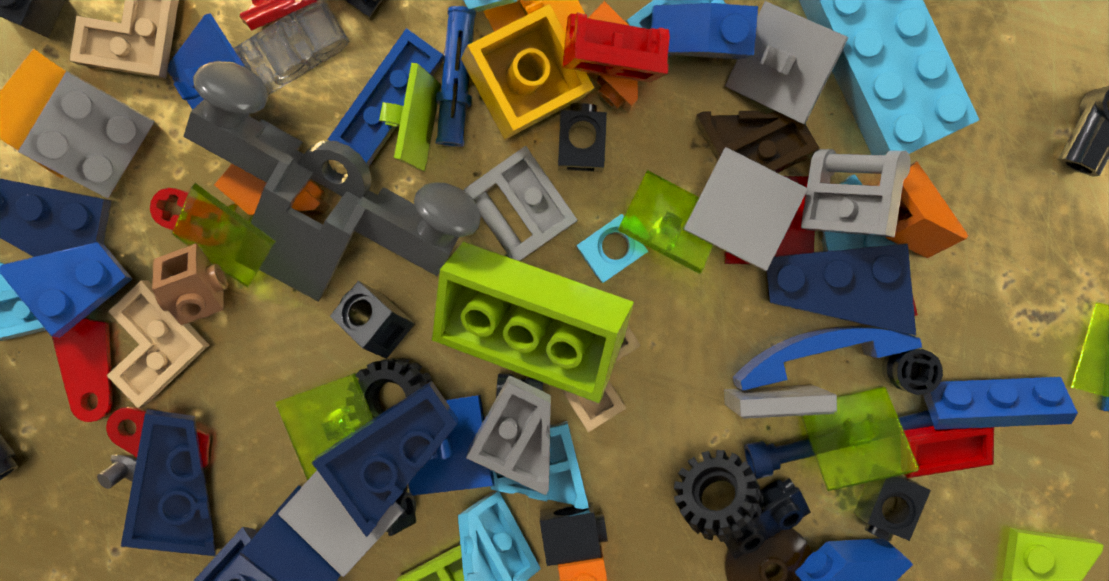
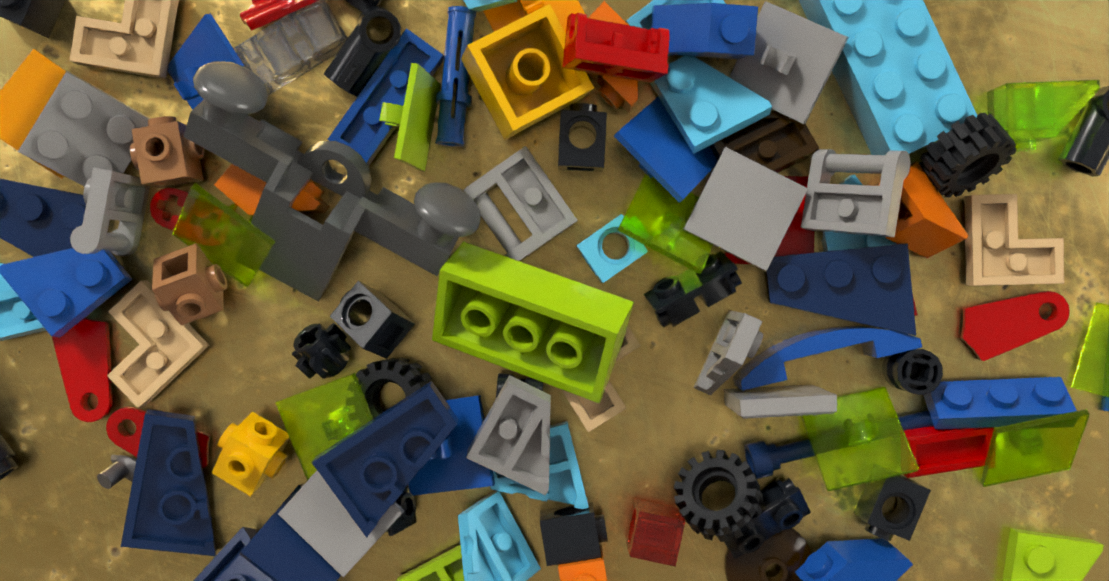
none -> light grey plate [70,167,150,256]
none -> medium nougat brick [130,116,204,188]
none -> yellow brick [212,411,291,497]
none -> black gear [292,323,351,379]
none -> black piece [324,6,401,97]
none -> blue piece [614,97,717,203]
none -> clear red brick [626,499,685,567]
none -> black hinge [644,251,742,328]
none -> medium azure wing [650,56,772,154]
none -> light grey wing [693,310,763,395]
none -> black tyre [919,113,1016,198]
none -> red piece [960,291,1070,361]
none -> tan plate [964,194,1064,286]
none -> clear neon green piece [981,409,1090,487]
none -> clear neon green slope [987,80,1100,152]

